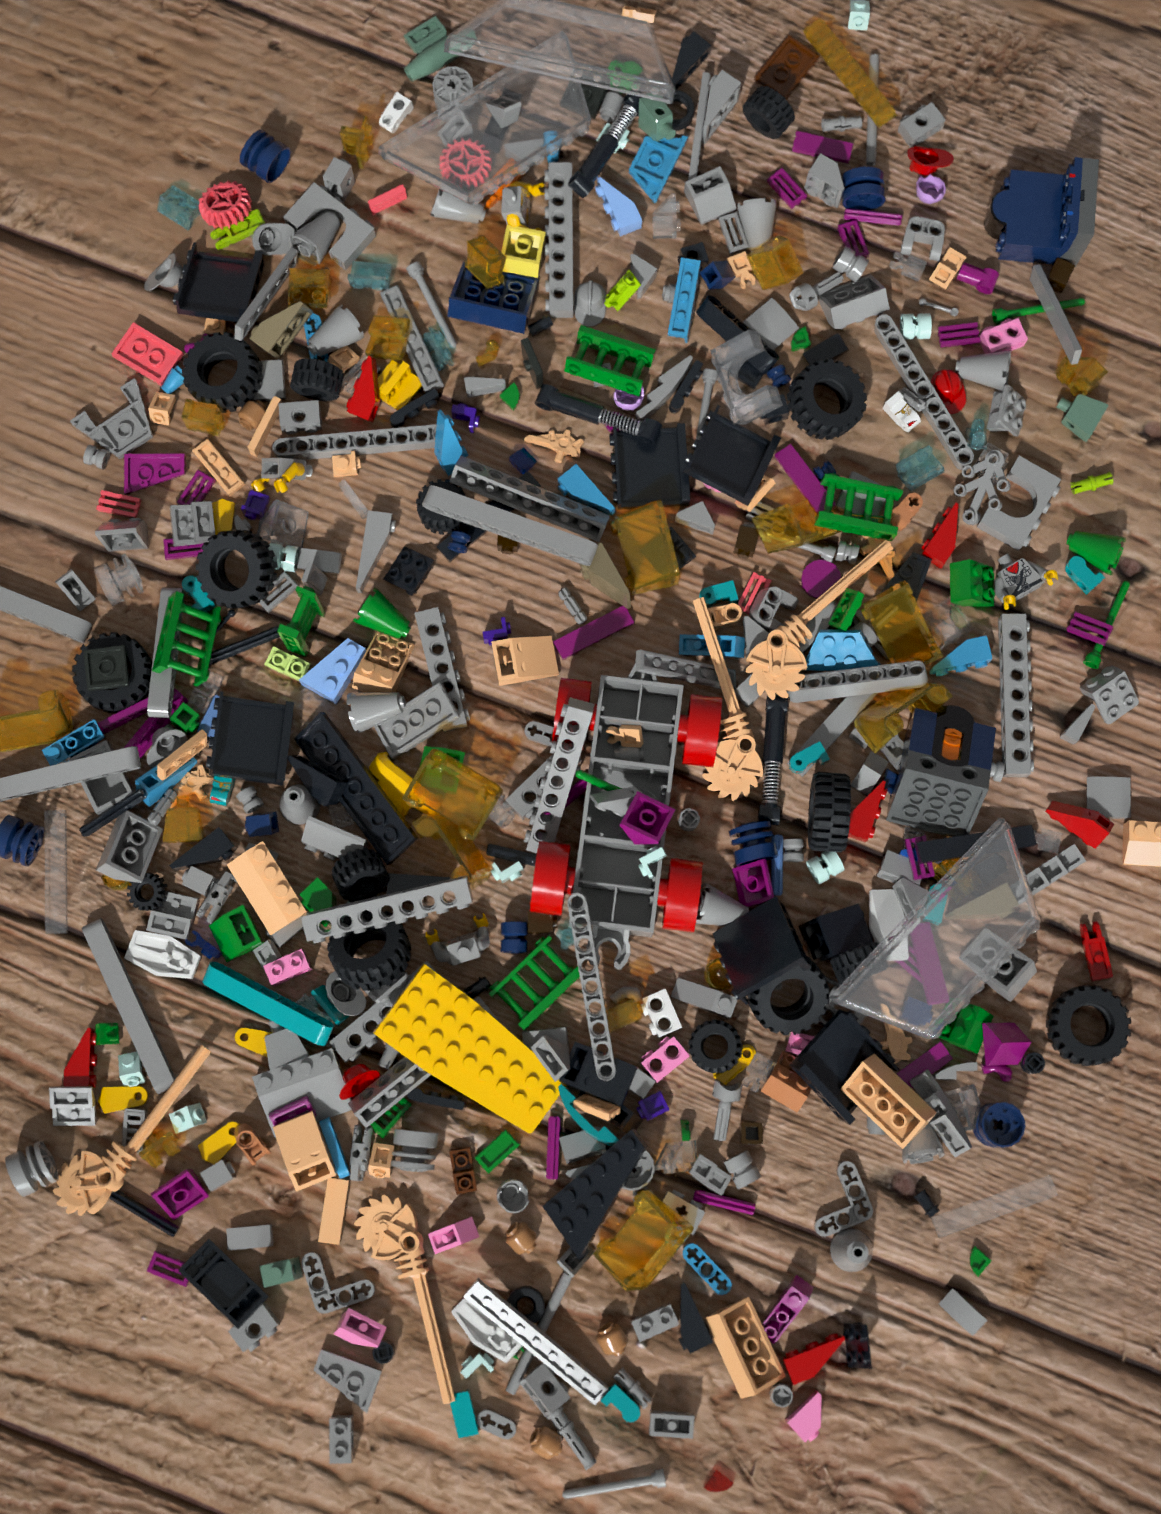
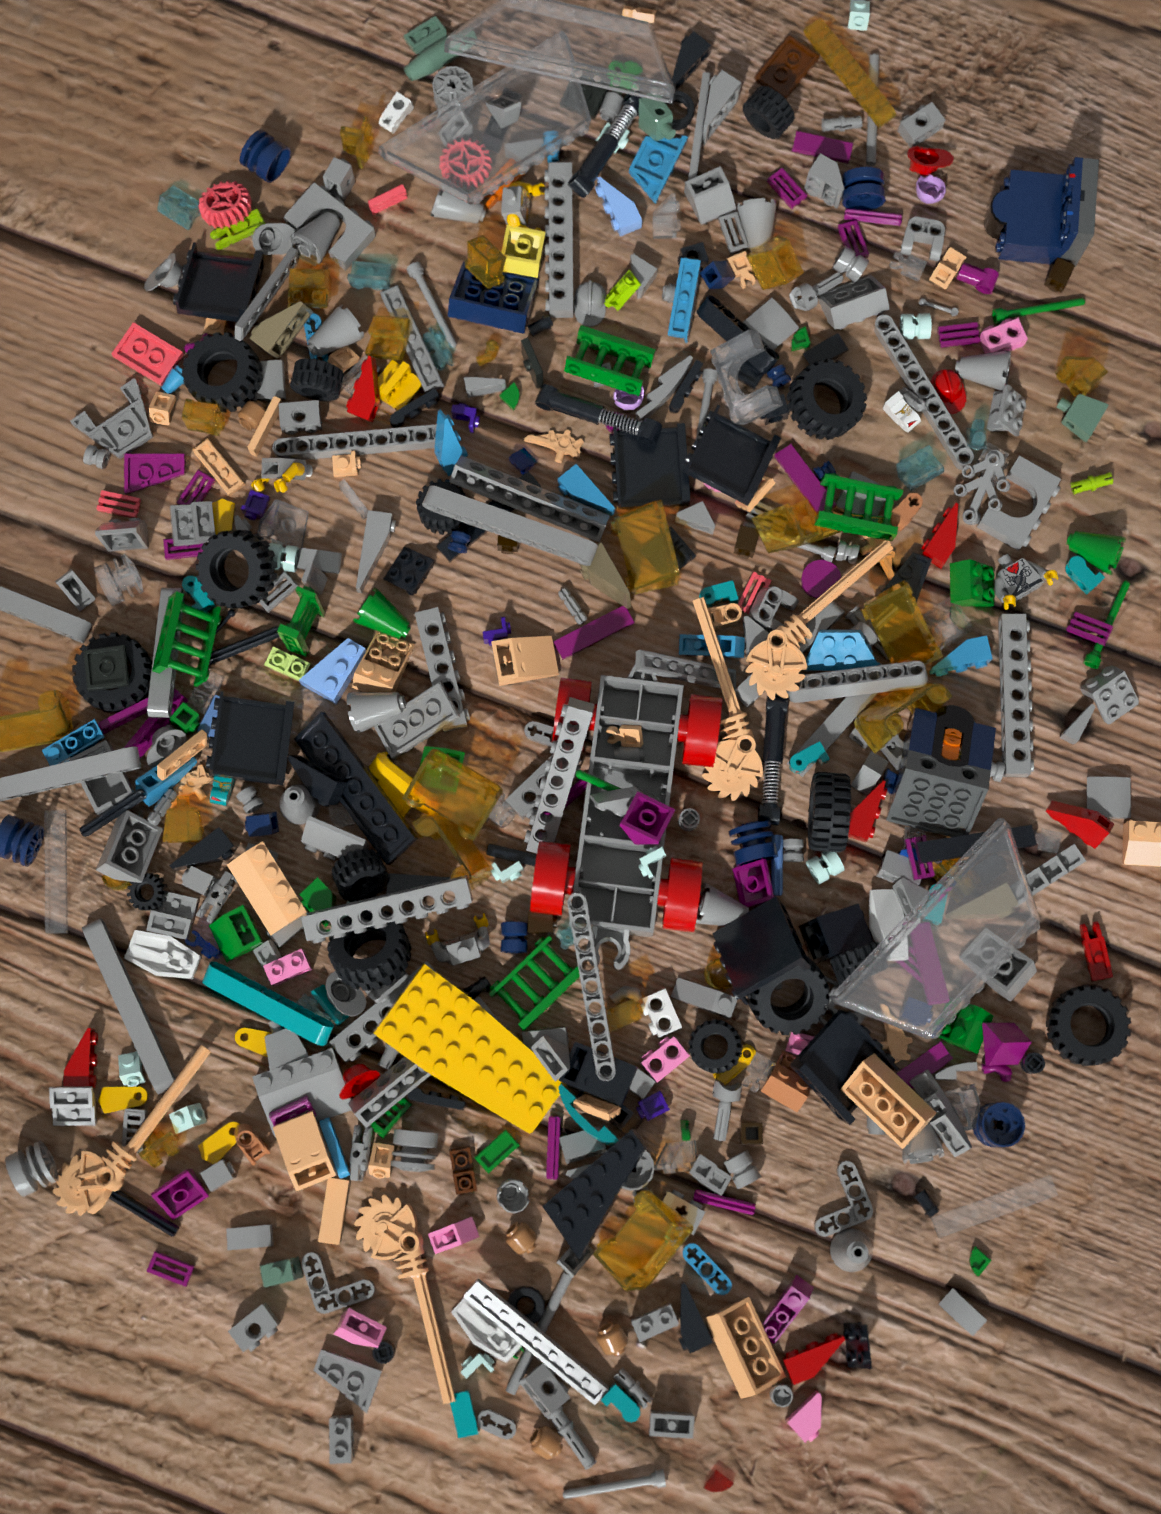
green tile [95,1023,119,1045] -> none
black slope [178,1239,269,1329] -> none
green bracket [828,588,864,631] -> none
light grey tile [1030,264,1082,365] -> none

